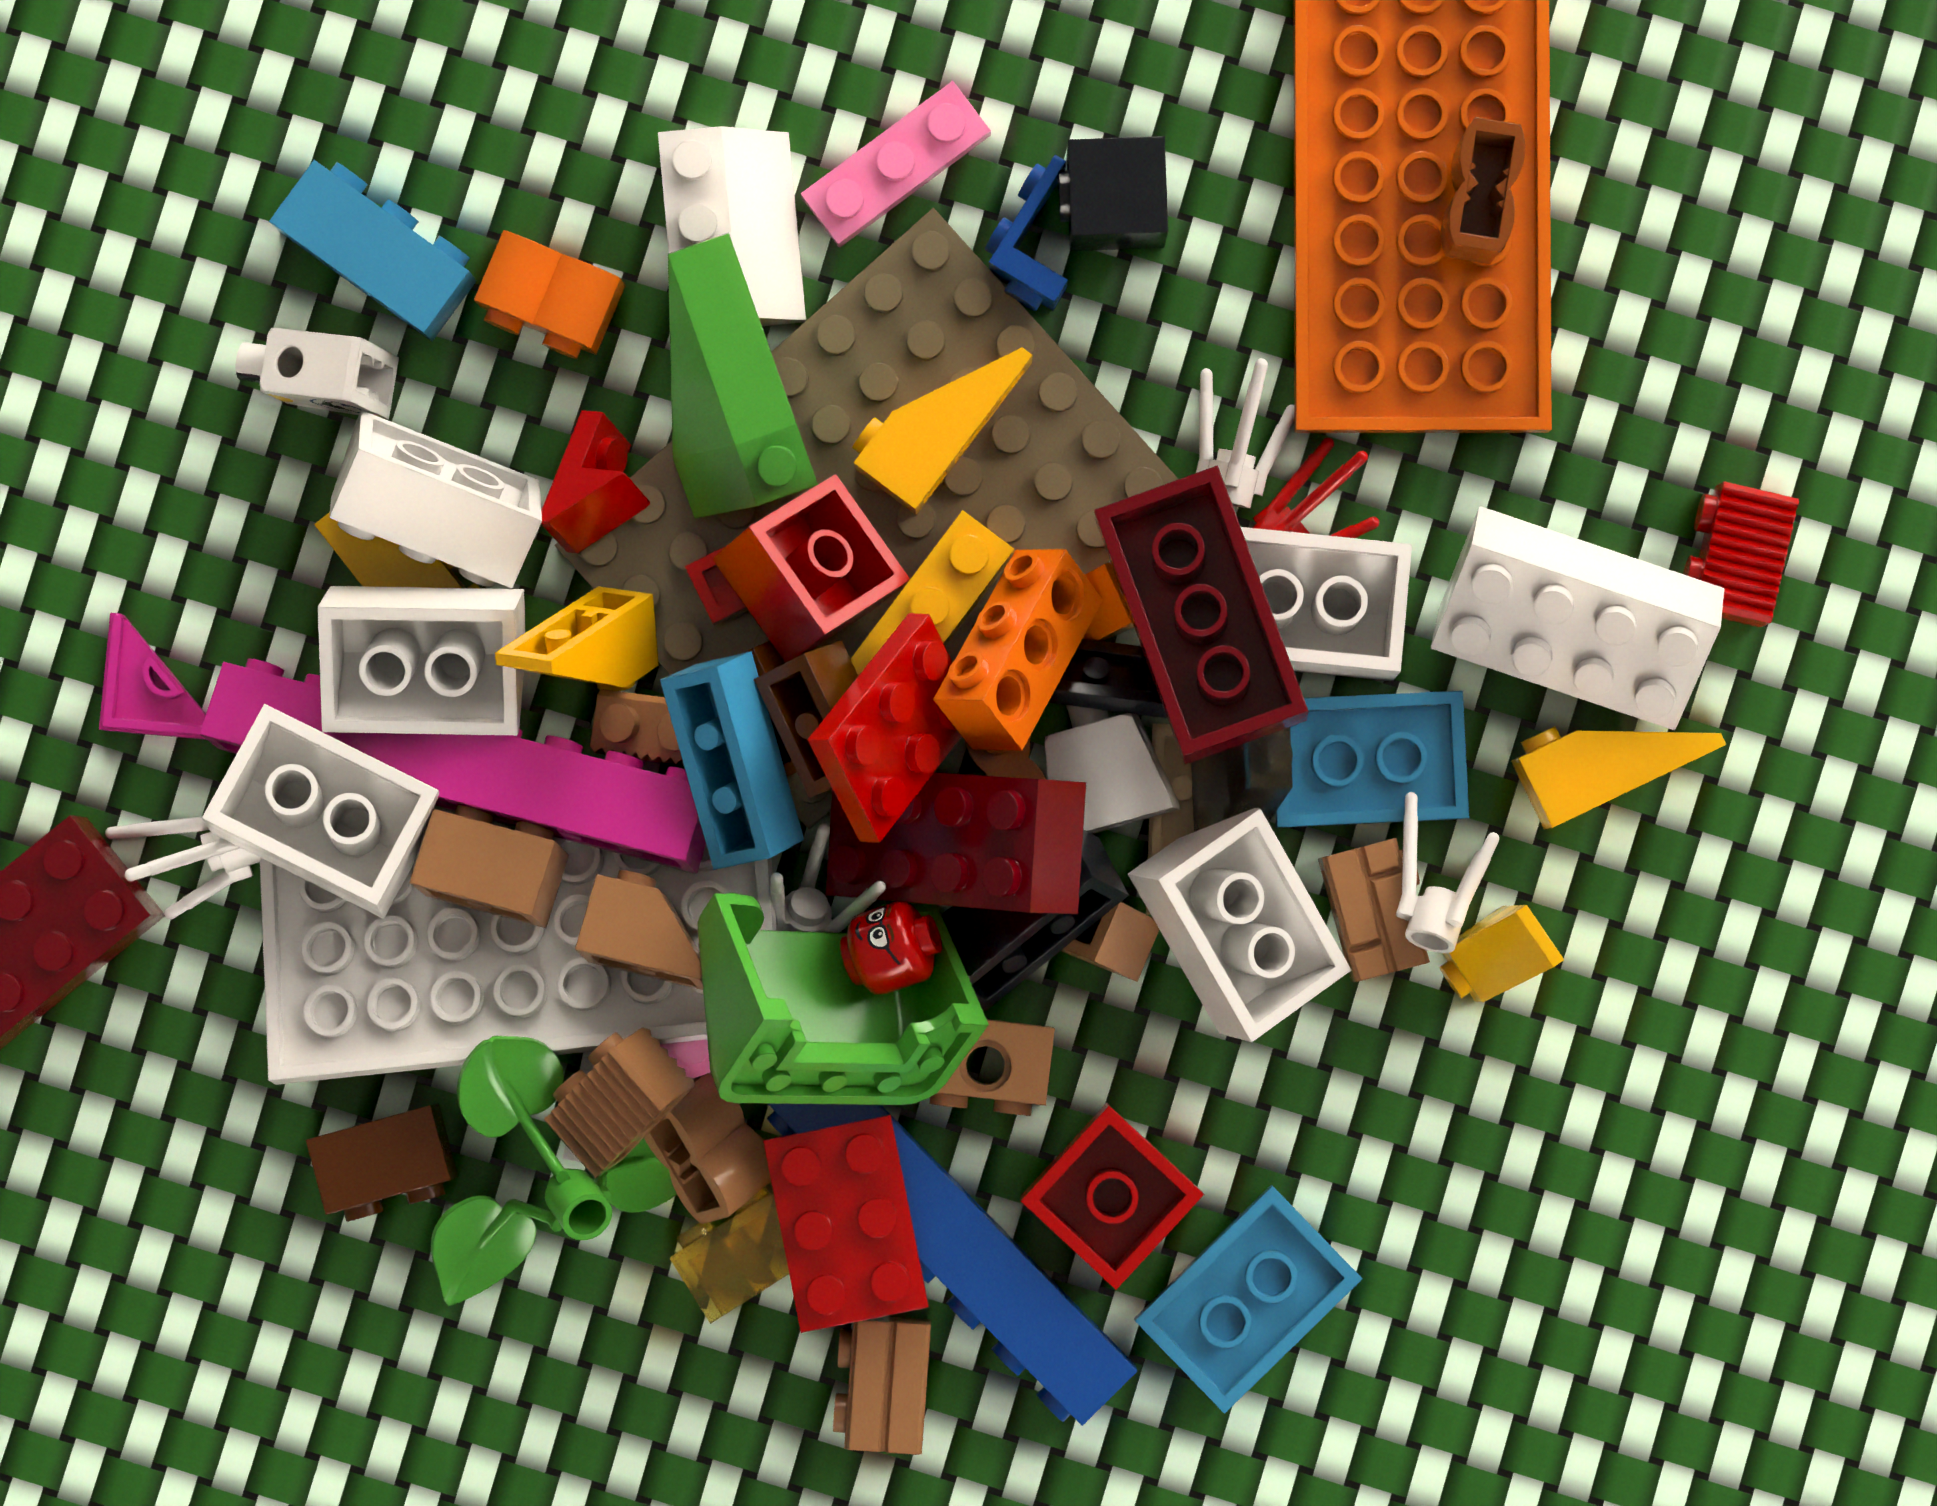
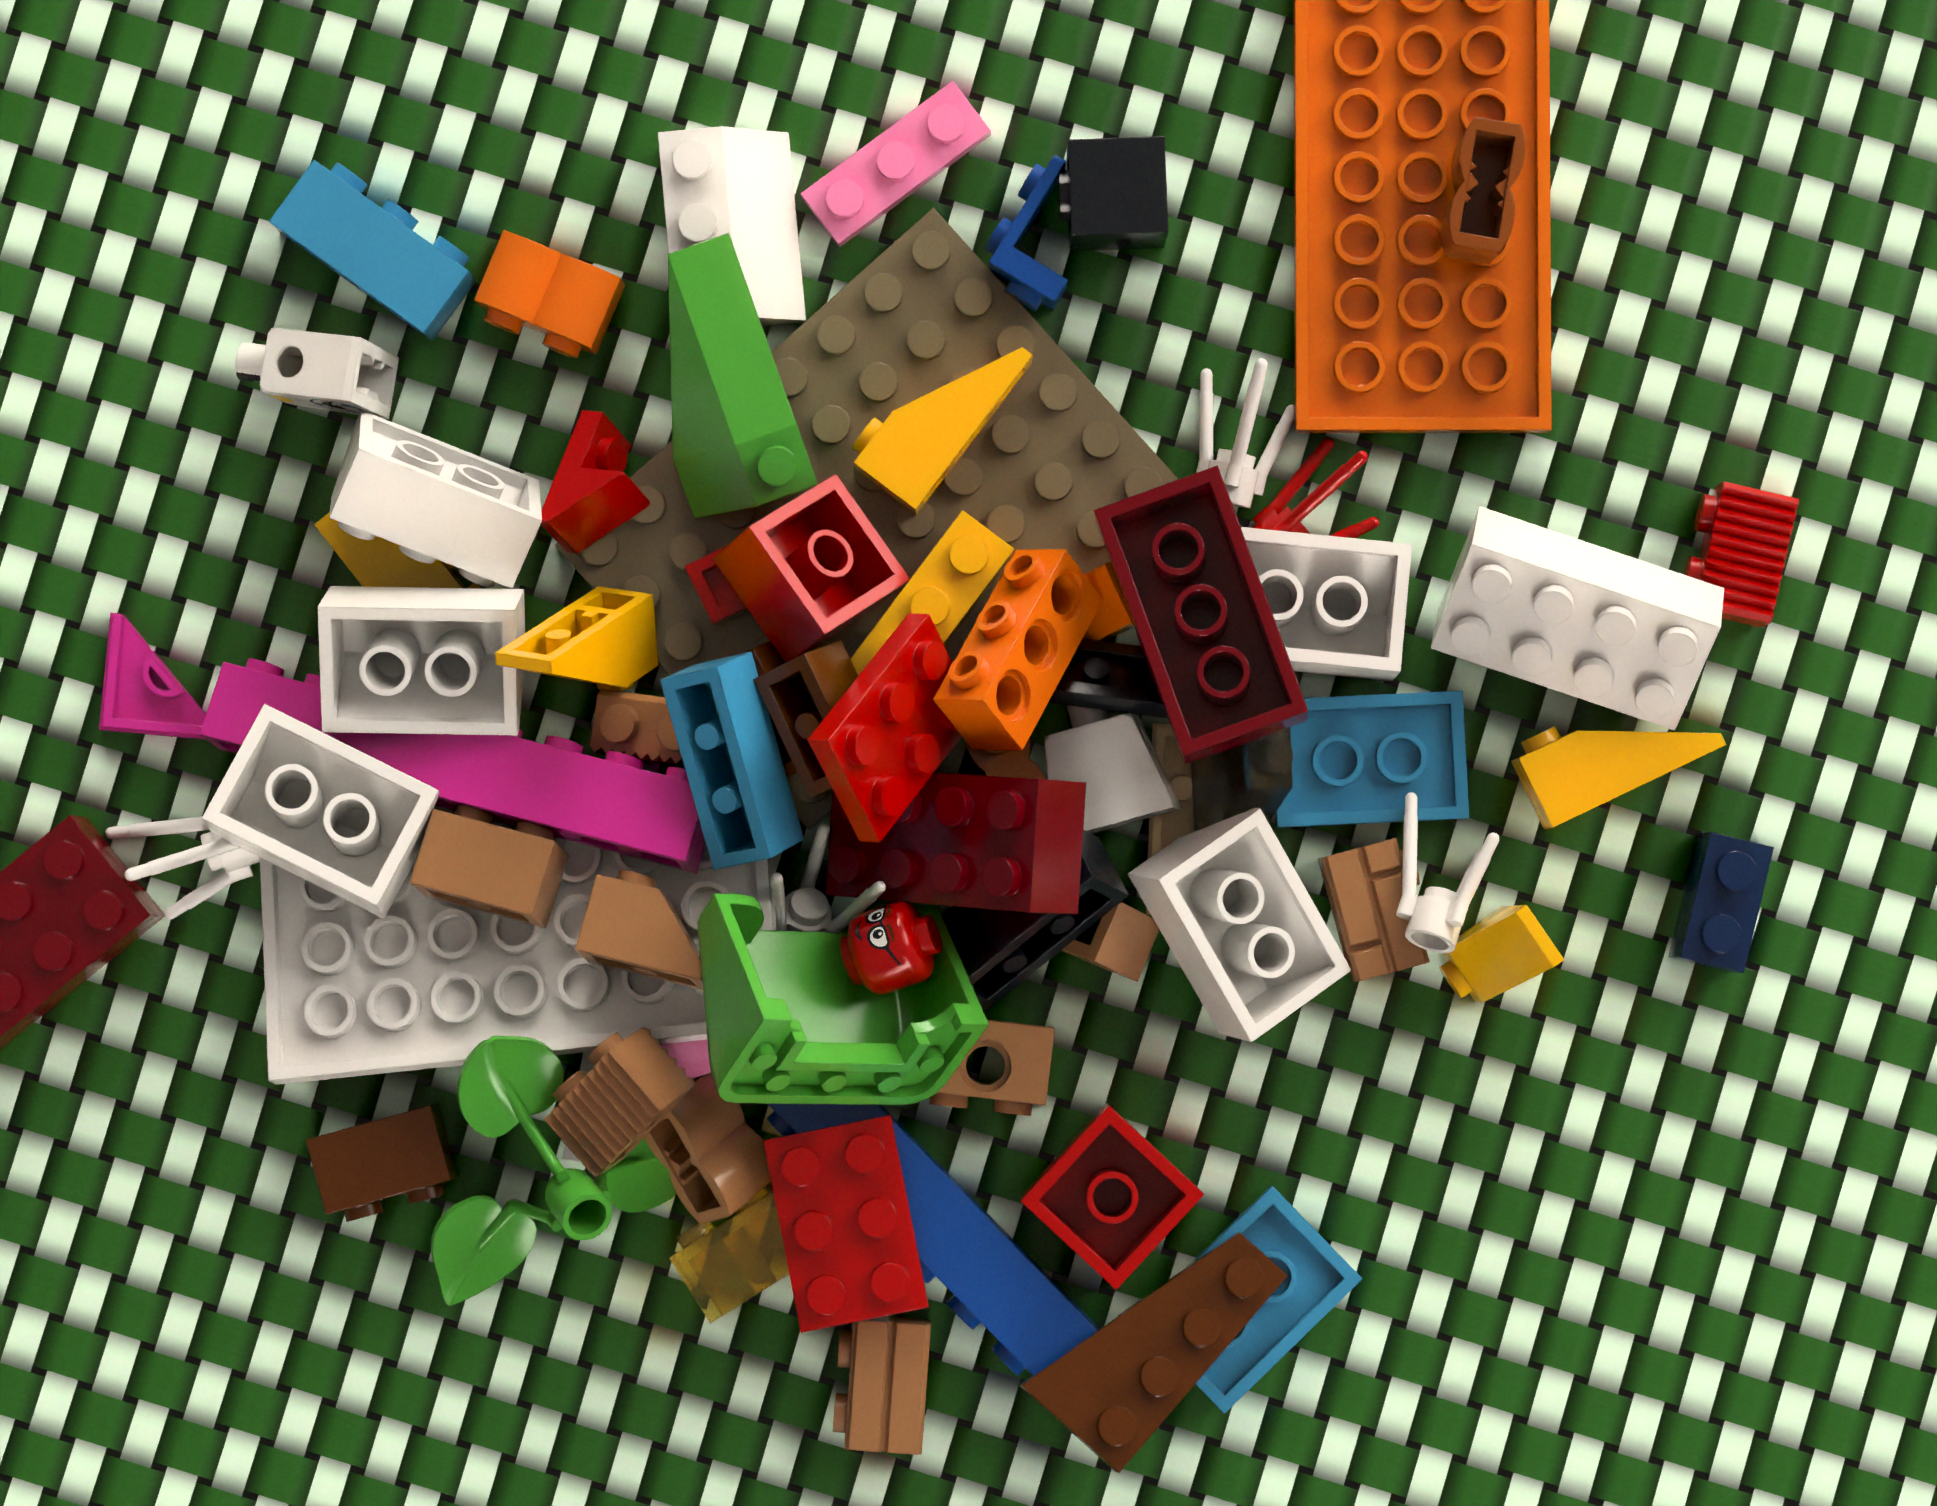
none -> reddish brown wing [1019,1232,1288,1473]
none -> dark blue brick [1668,832,1774,973]

